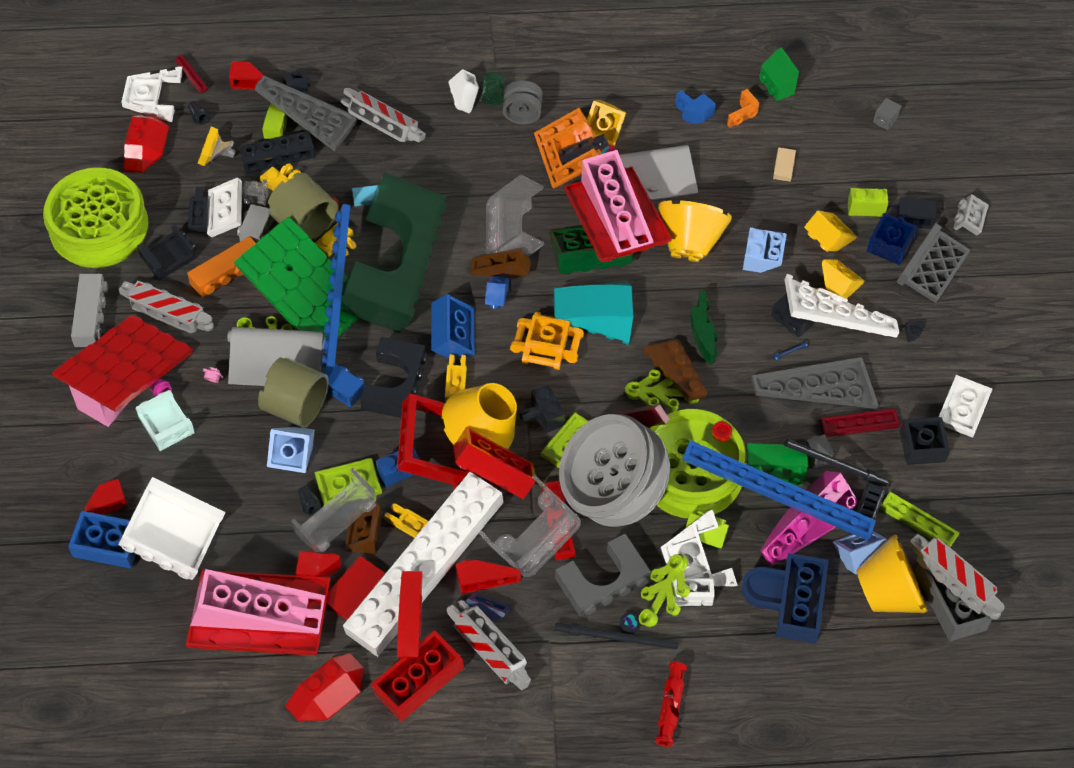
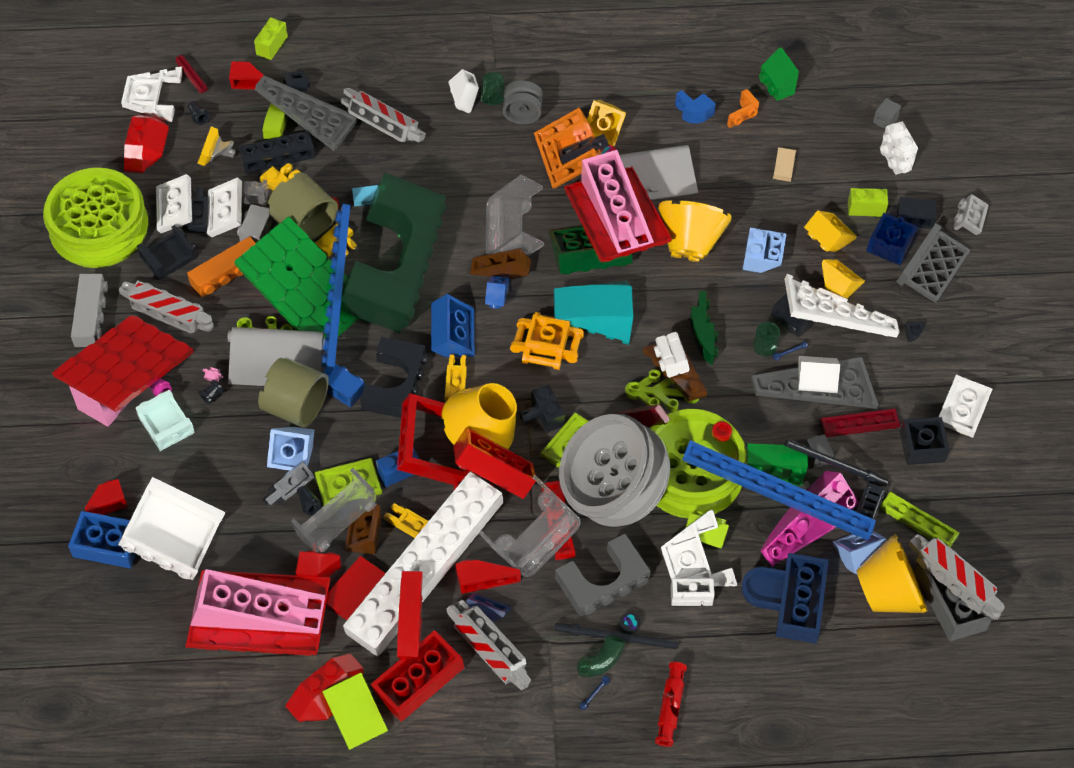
lime plant [639,554,690,627] -> none
none -> white plate [156,174,192,233]
none -> black bush [198,379,224,405]
none -> lime brick [254,17,288,60]
none -> hinge [262,461,314,506]
none -> lime tile [322,673,388,750]
none -> clear green cylinder [577,635,626,678]
none -> dark blue hinge [579,676,610,710]
none -> white brick [654,332,690,378]
none -> clear green wheel [753,322,780,357]
none -> white slope [799,356,840,393]
none -> white brick [880,121,918,175]

